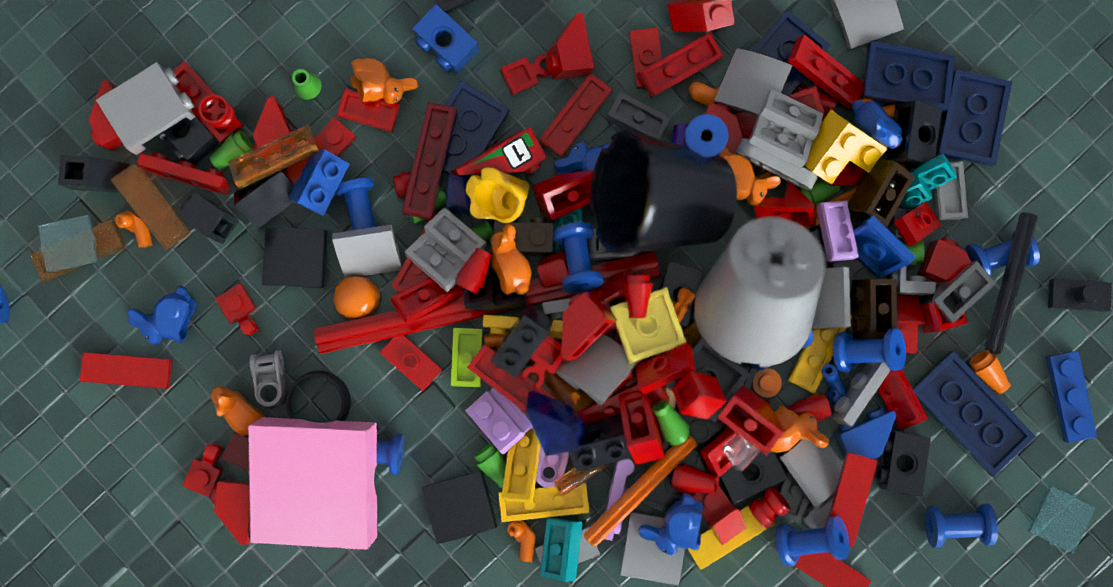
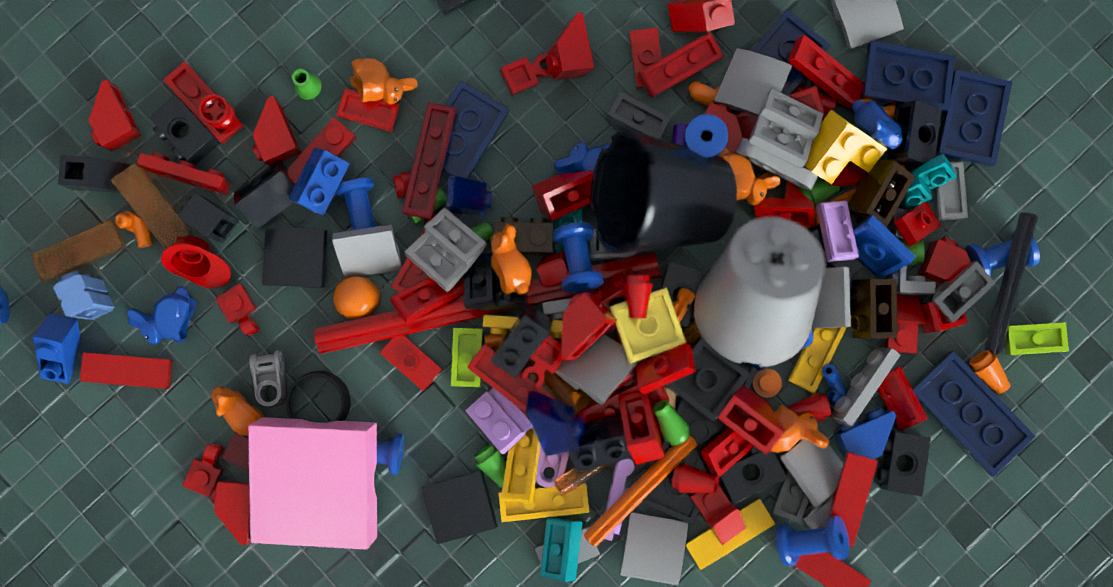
clear light blue piece [38,215,99,273] -> none
light grey panel [96,62,195,155] -> none
bright green cone [209,131,253,170] -> none
clear orange plate [228,124,320,189] -> none
blue brick [412,4,480,75] -> none
slope [450,127,547,176] -> none
red cone [455,247,492,294] -> none
yellow hat [466,167,529,223] -> none
orange arm [507,520,536,562] -> none
red tile [539,73,613,158] -> none
blue animal [639,493,703,555] -> none
red panel [671,371,727,419] -> none
clear tile [722,432,760,471] -> none
red wheel [749,487,791,529] -> none
blue piece [833,329,906,373] -> none
blue piece [925,504,998,548] -> none
clear light blue piece [1028,486,1095,554] -> none
blue plate [1046,351,1097,443] -> none
black tile [1048,278,1112,312] -> none
none -> blue slope [33,313,81,384]
none -> medium blue brick [53,271,115,320]
none -> red piece [161,236,231,289]
none -> lime plate [1005,322,1069,355]

